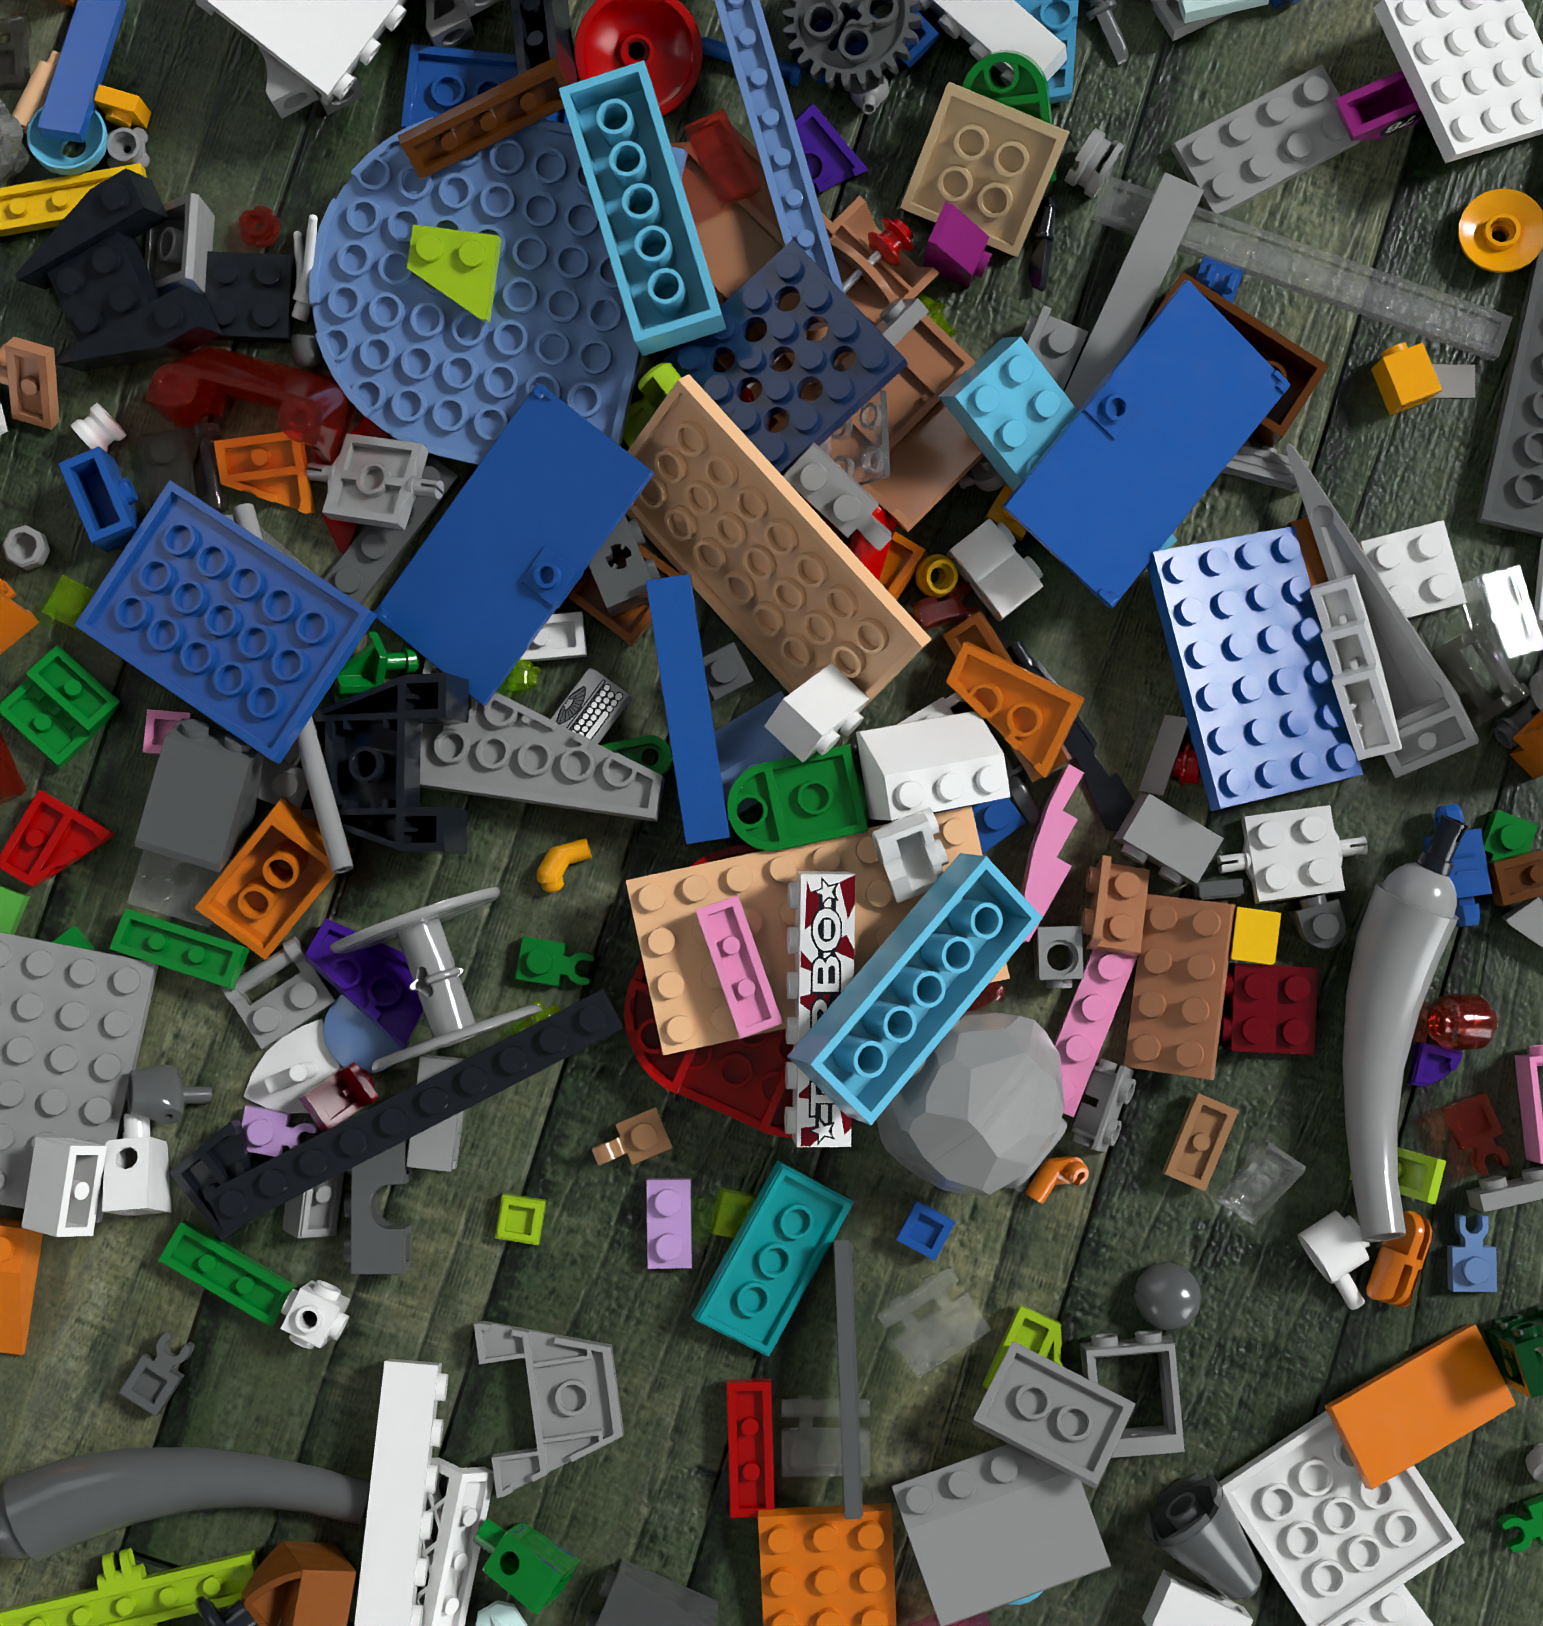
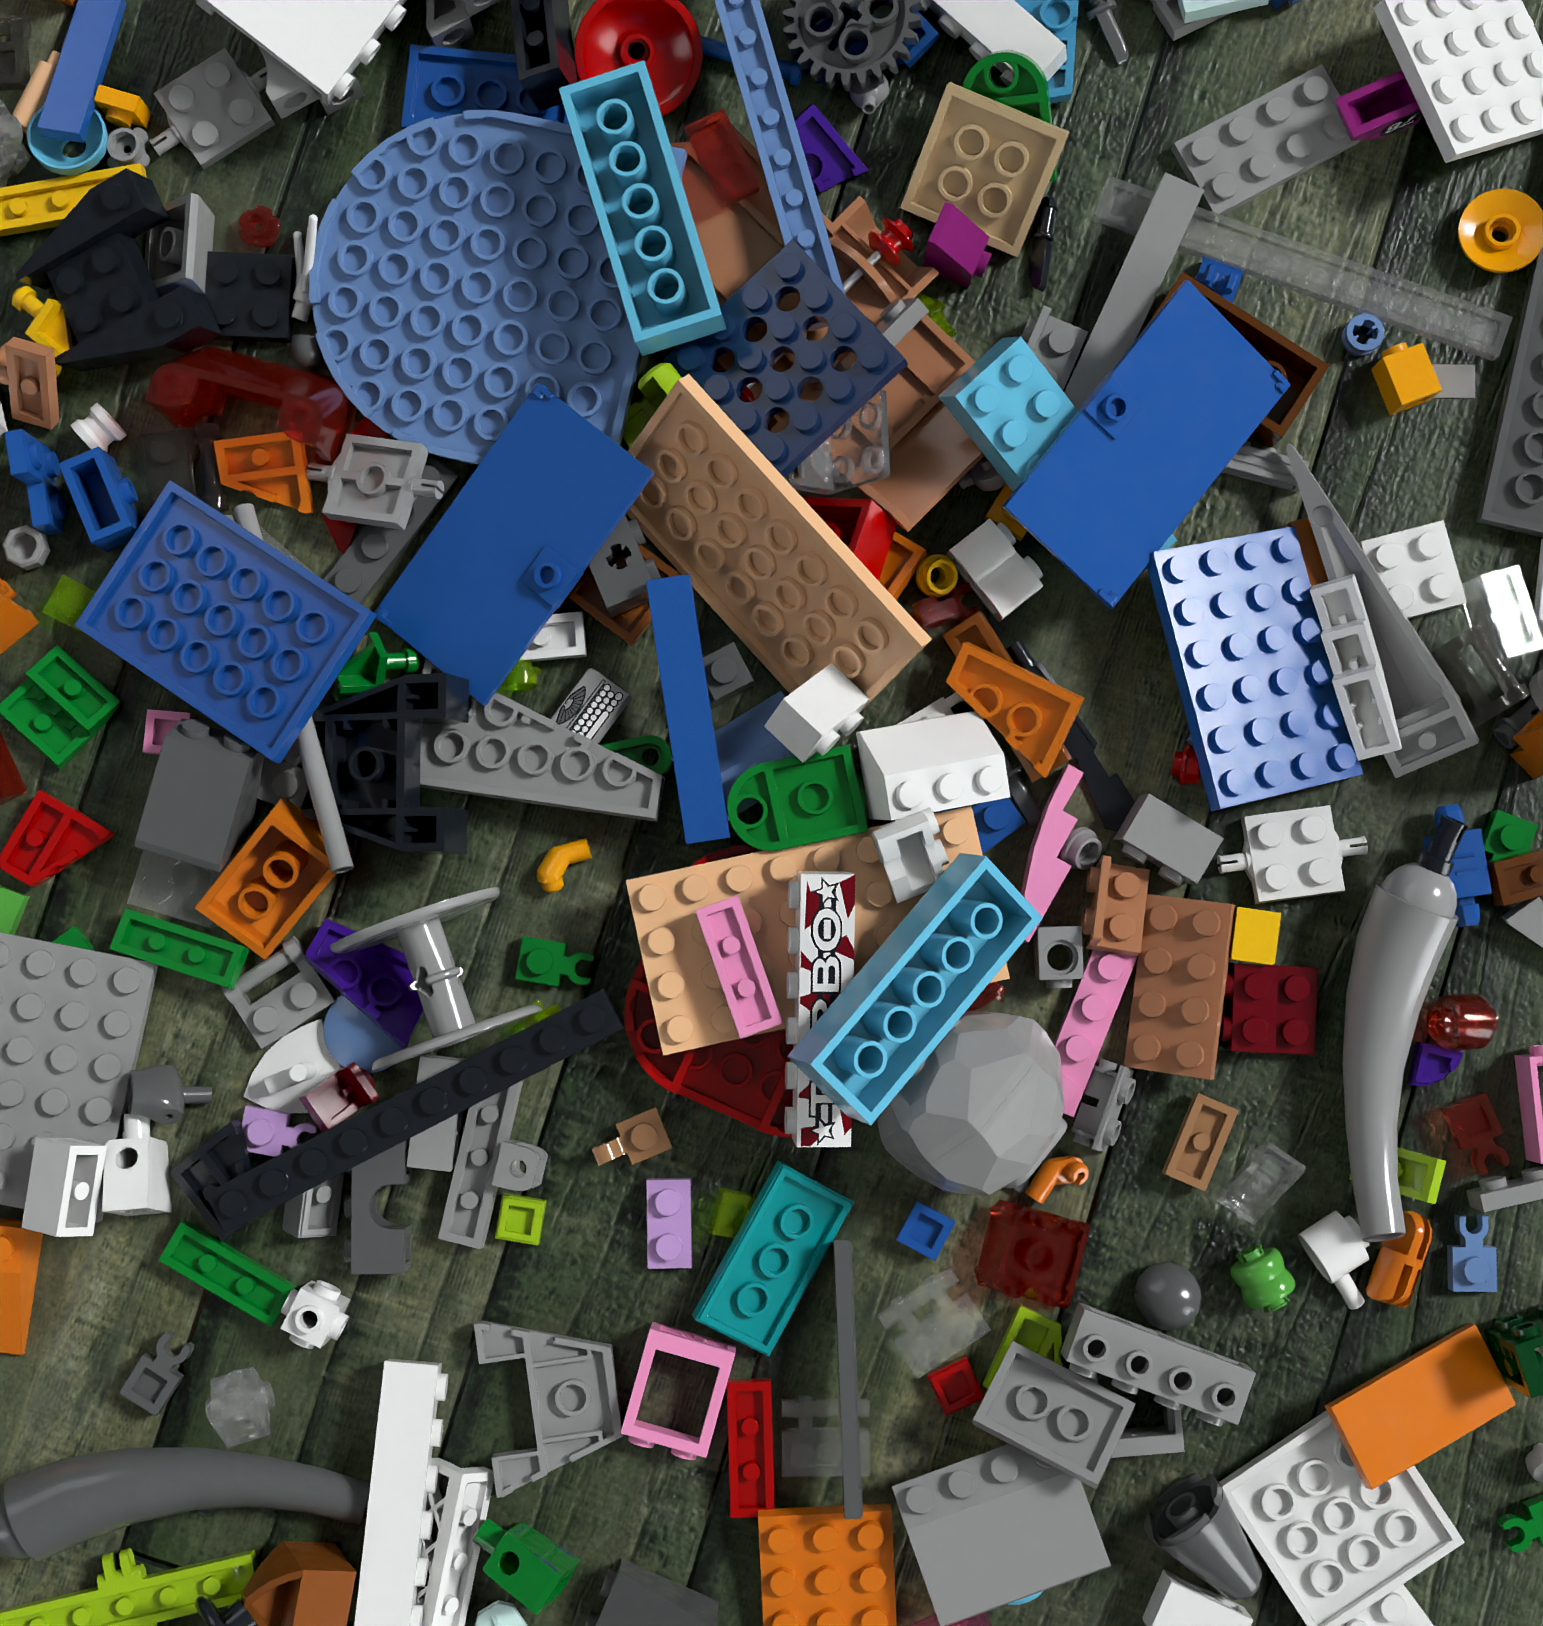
reddish brown plate [398,57,570,179] -> none
lime wing [407,224,502,323] -> none
light grey plate [783,442,892,551] -> none
light grey wheel [1064,128,1125,199] -> none
light grey sticker [1139,714,1188,796] -> none
dark grey tile [1190,878,1244,900] -> none
dark grey plate [1289,894,1346,948] -> none
none -> blue plate [4,429,67,535]
none -> yellow piece [12,286,73,377]
none -> light grey plate [149,48,275,170]
none -> clear brick [205,1366,275,1448]
none -> light grey plate [438,1080,548,1249]
none -> bright pink window [621,1321,736,1460]
none -> red tile [926,1355,985,1416]
none -> clear red slope [974,1200,1090,1309]
none -> light grey plate [1060,827,1102,870]
none -> light grey brick [1060,1302,1256,1426]
none -> bright green piece [1230,1243,1295,1313]
none -> medium blue bush [1341,313,1385,357]

